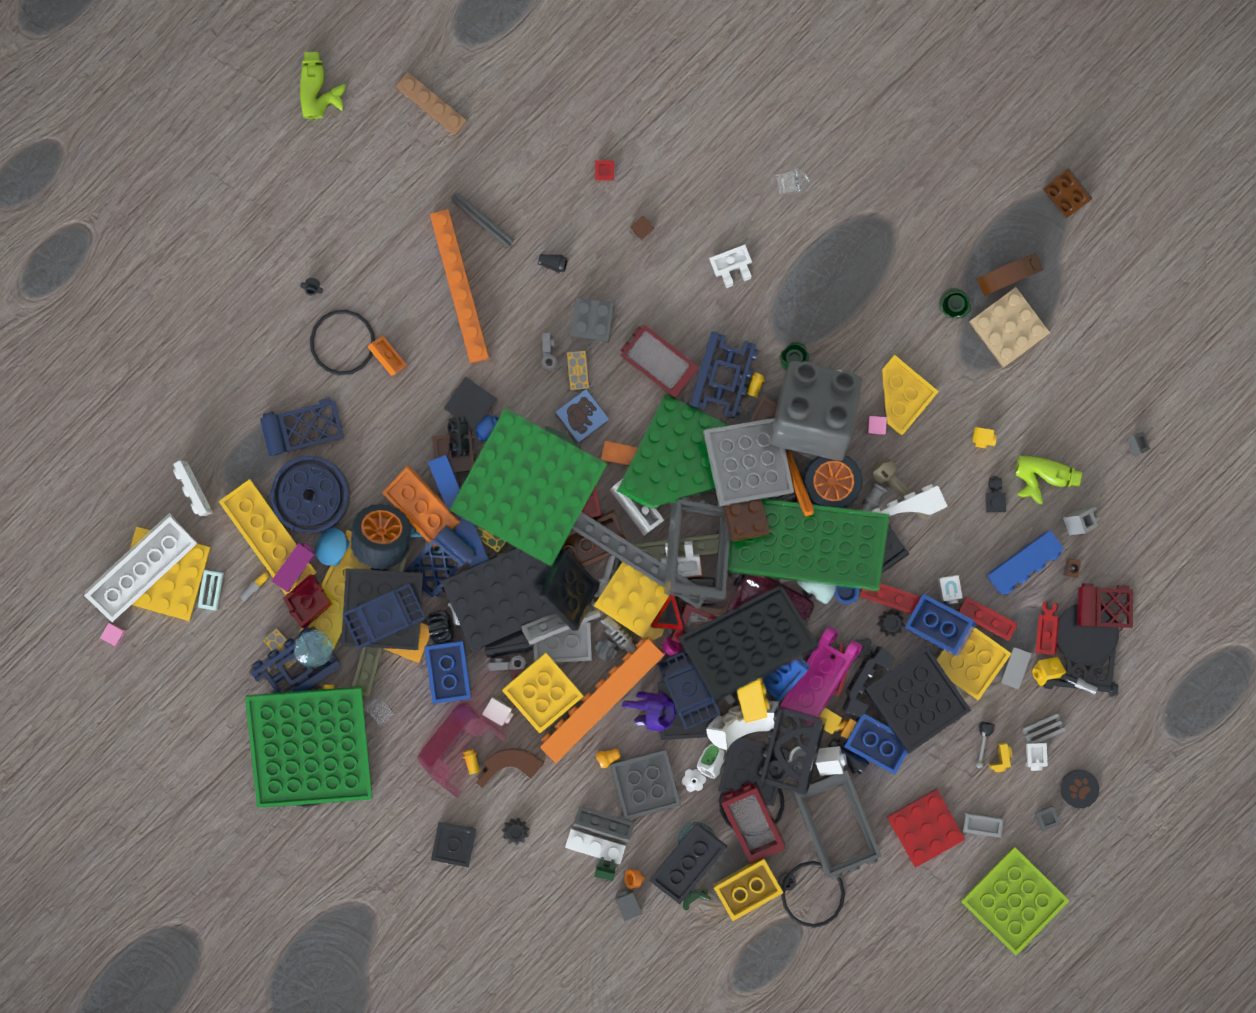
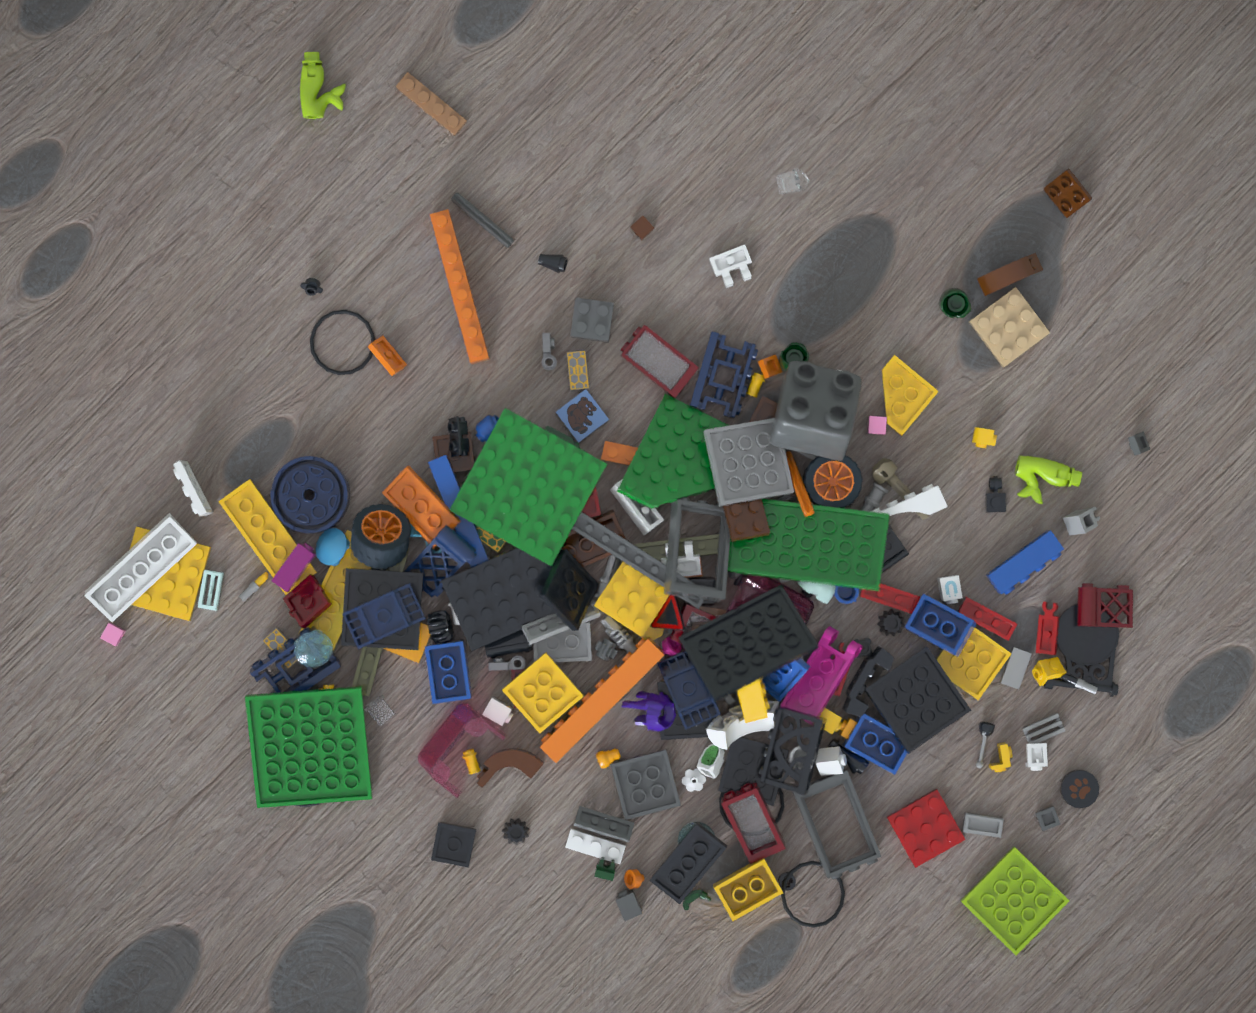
dark blue piece [260,398,344,456] -> none
black tile [444,377,497,430] -> none
red plate [595,160,614,181] -> none
reddish brown piece [1063,559,1081,578] -> none
none -> orange tile [758,355,783,379]

